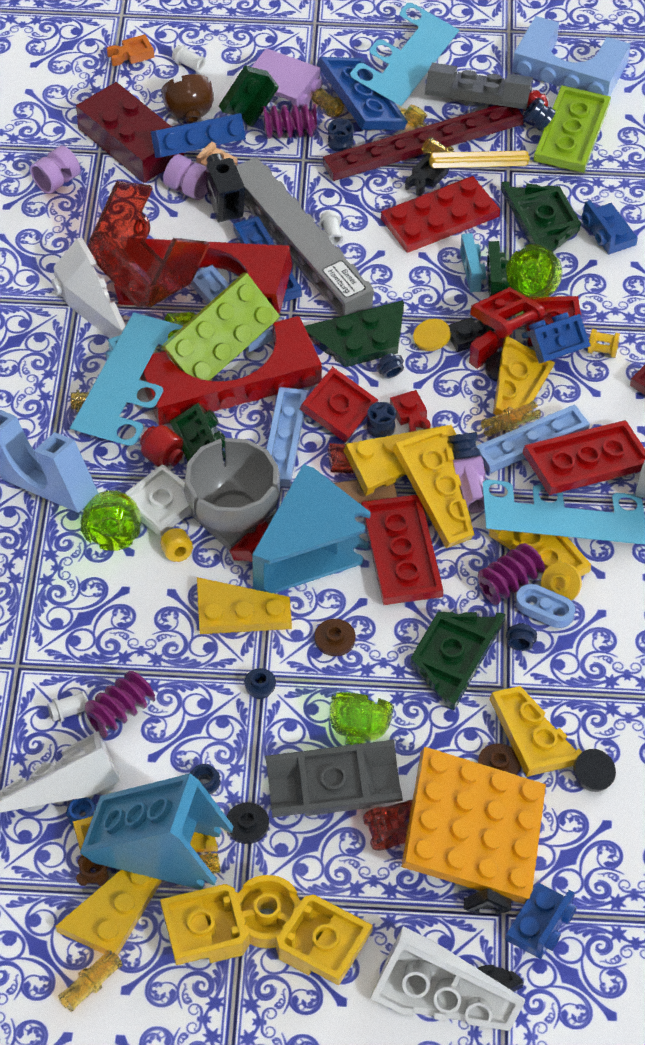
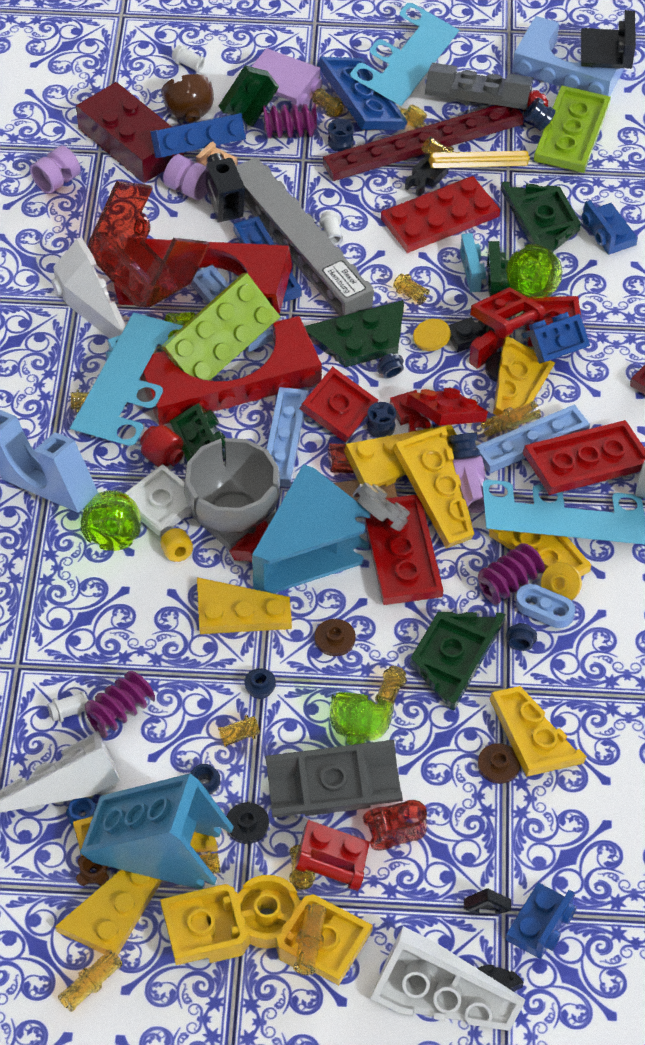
orange plate [106,34,155,66] -> none
light orange plate [401,747,546,904] -> none
black piece [573,749,616,792] -> none
yellow bush [588,328,620,358] -> none
none -> clear yellow pin [218,715,260,747]
none -> clear yellow pin [289,845,316,890]
none -> clear yellow pin [293,904,327,975]
none -> red plate [295,820,370,891]
none -> light grey plate [353,482,410,531]
none -> clear yellow pin [375,666,407,708]
none -> clear yellow pin [393,273,430,305]
none -> red plate [406,388,488,426]
none -> black bracket [581,10,636,69]

